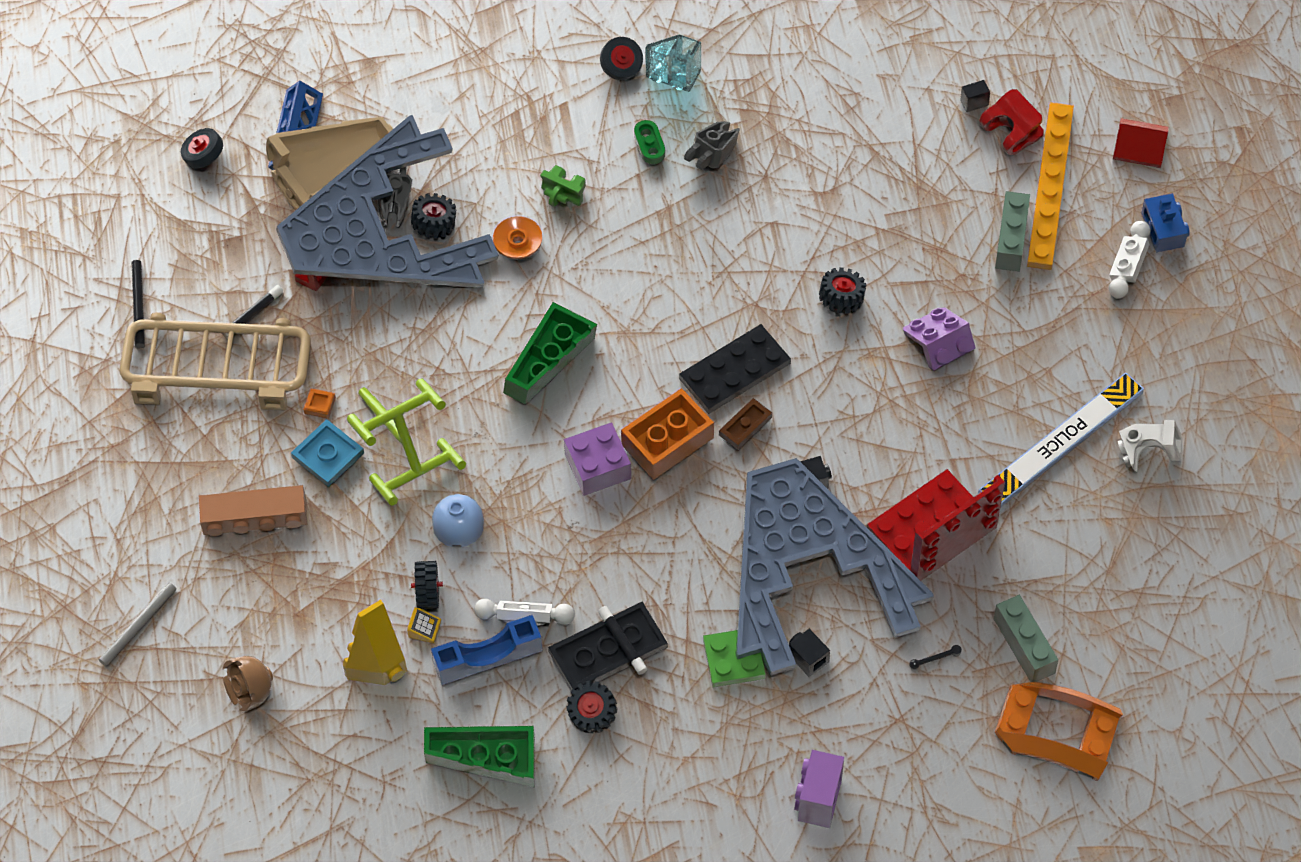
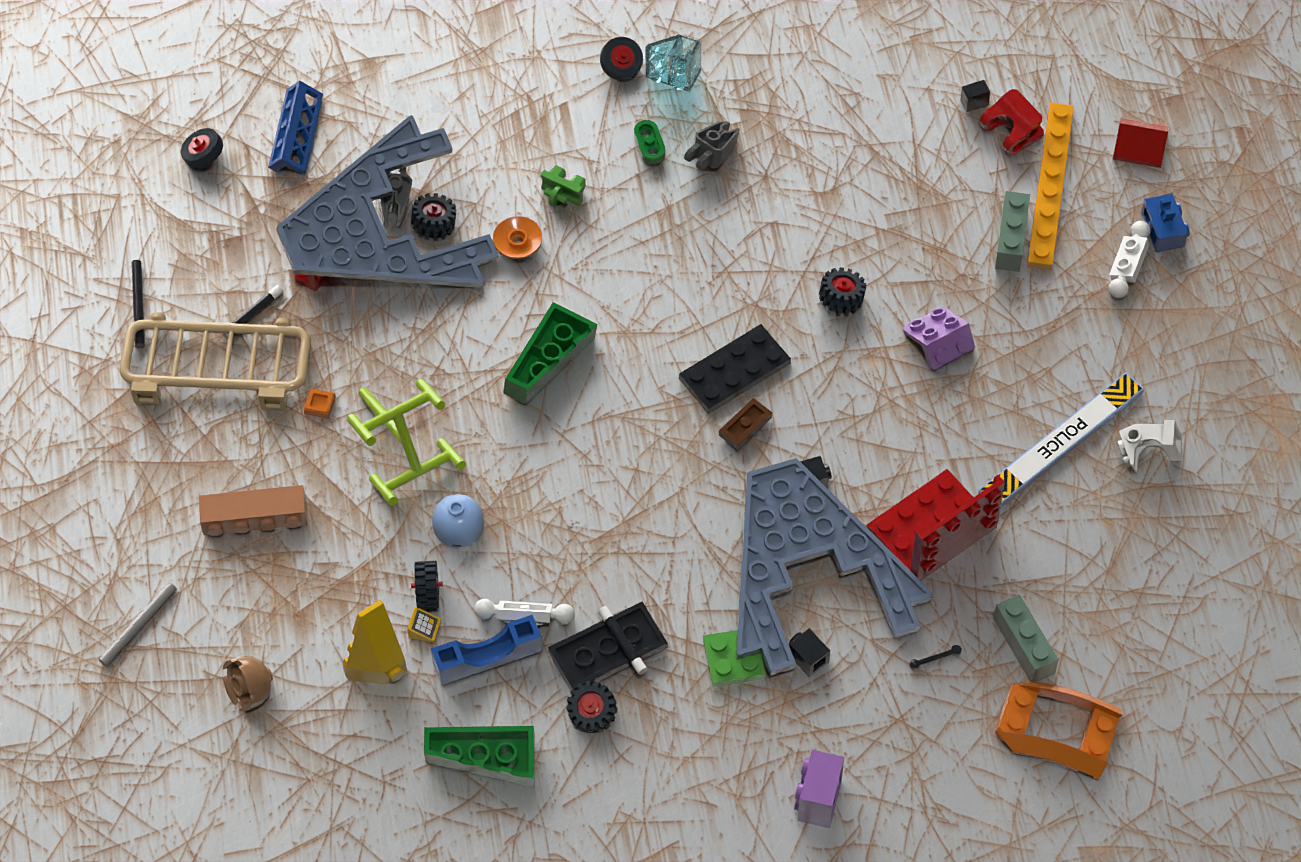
tan cone [266,117,393,210] -> none
dark azure plate [291,419,364,487] -> none
medium lavender brick [564,422,632,496] -> none
orange brick [621,388,714,480] -> none

